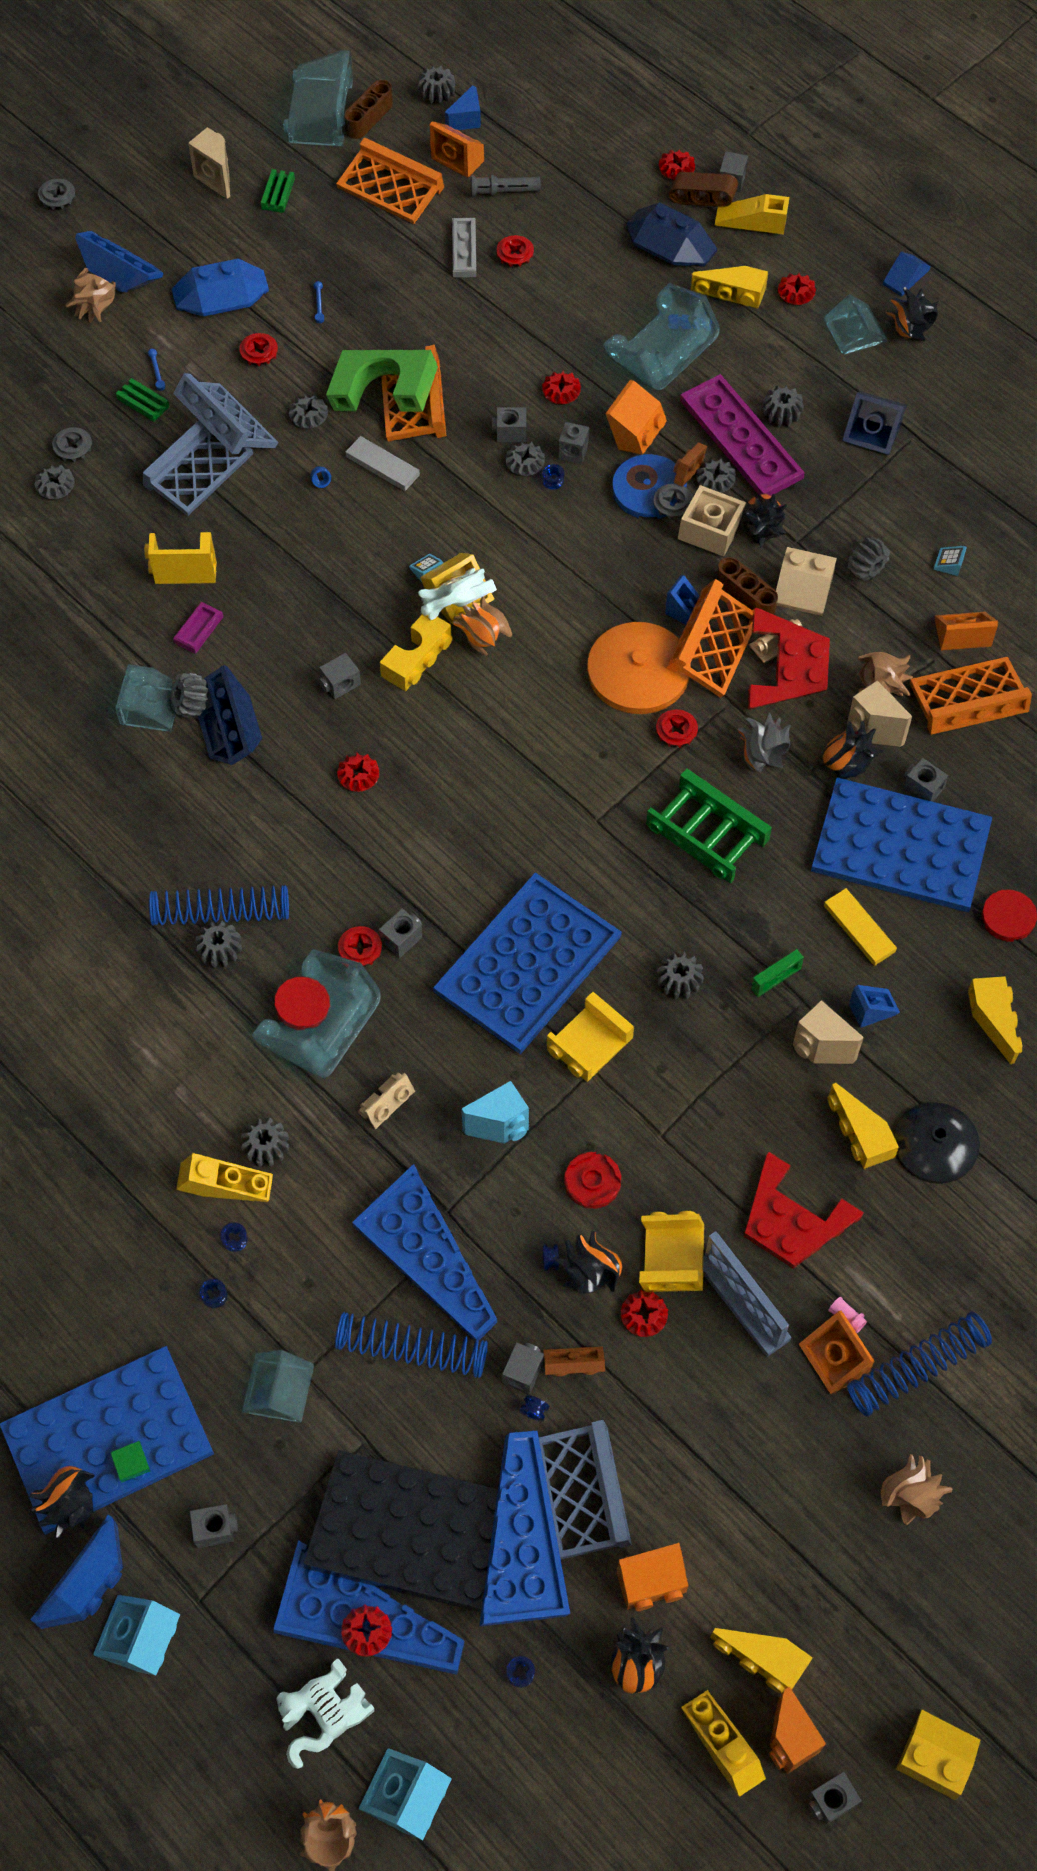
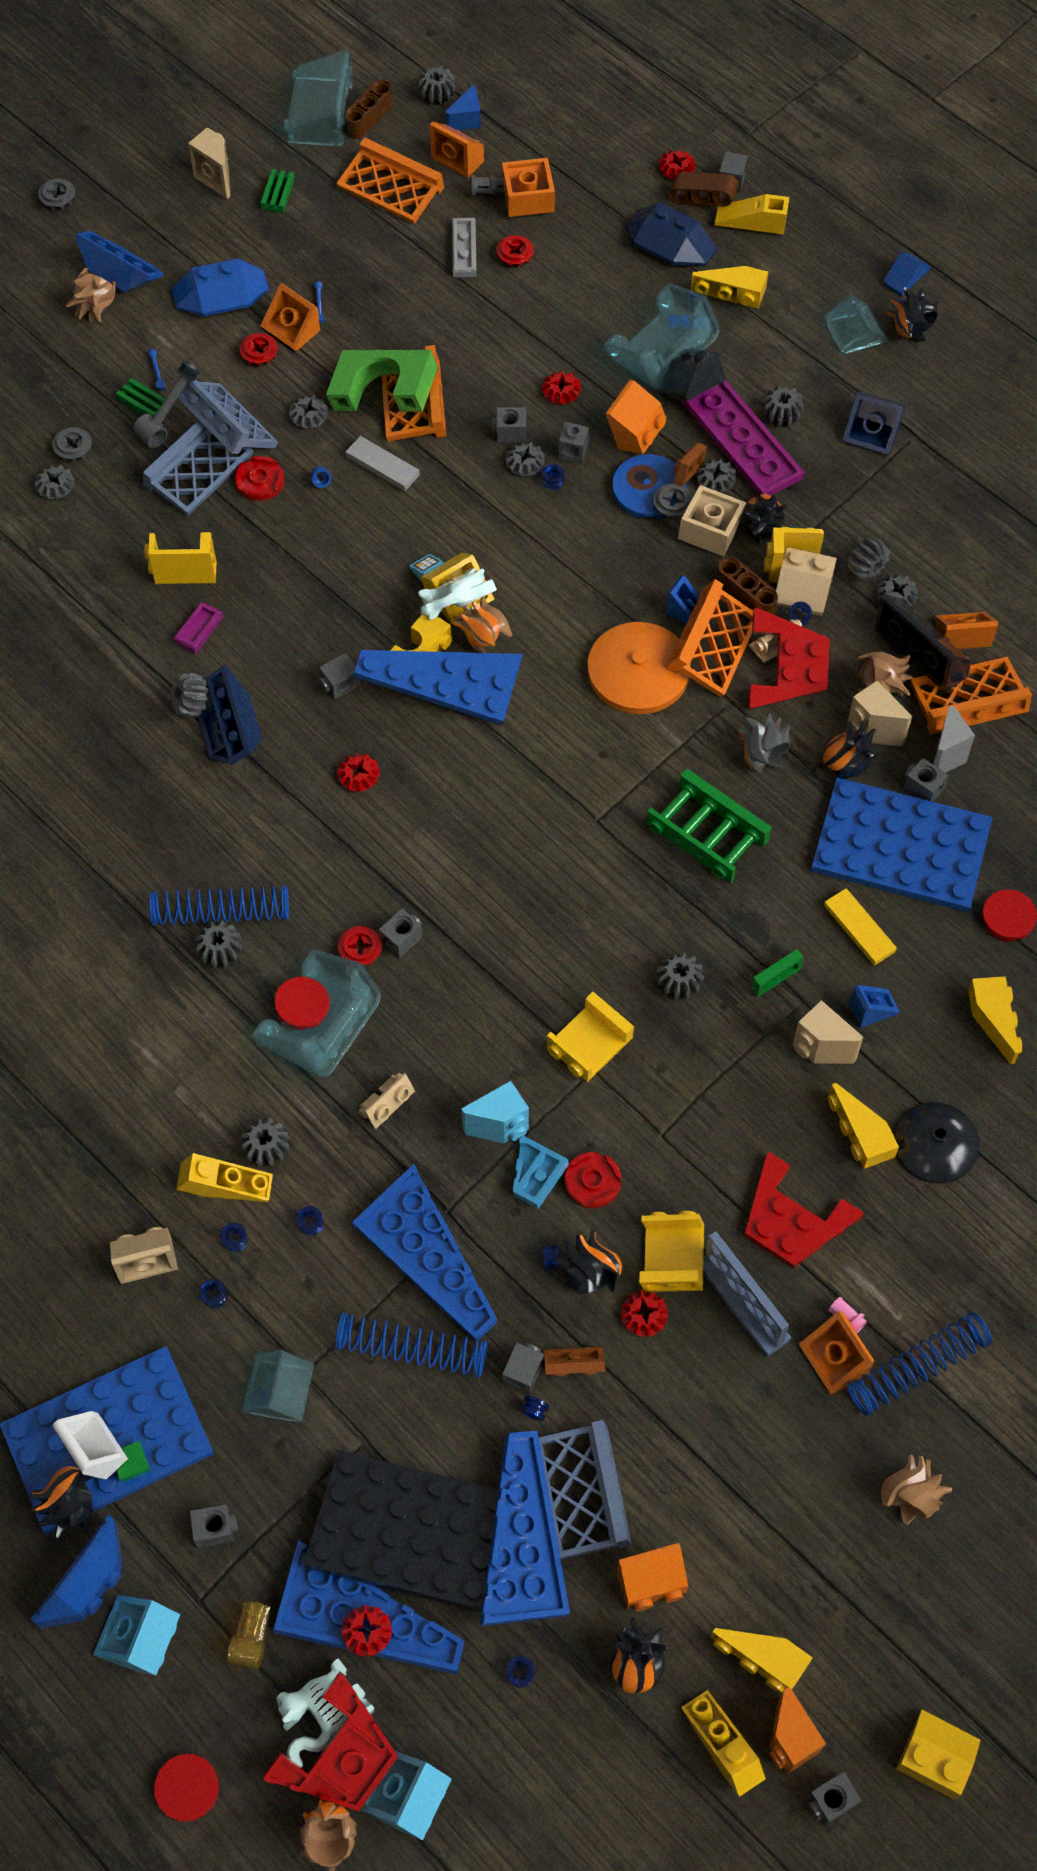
clear light blue slope [116,664,176,732] -> none
blue plate [433,873,622,1055] -> none
red gear [656,709,698,748] -> none
red gear [778,273,816,305] -> none
slope [934,546,967,576] -> none
none -> white tile [52,1411,128,1479]
none -> tan slope [110,1227,178,1284]
none -> dark grey piece [133,361,200,449]
none -> red tile [154,1754,219,1822]
none -> clear yellow piece [227,1601,271,1670]
none -> red tile [235,456,284,501]
none -> orange slope [260,283,320,350]
none -> red wing [263,1671,398,1811]
none -> clear blue bush [297,1206,324,1235]
none -> blue wing [353,650,523,725]
none -> orange slope [502,158,555,217]
none -> dark azure wing [513,1135,569,1209]
none -> black slope [660,348,726,401]
none -> yellow bracket [764,527,824,583]
none -> clear blue bush [788,602,812,626]
none -> black slope [875,594,971,692]
none -> dark grey gear [877,573,918,606]
none -> light grey slope [933,706,975,773]

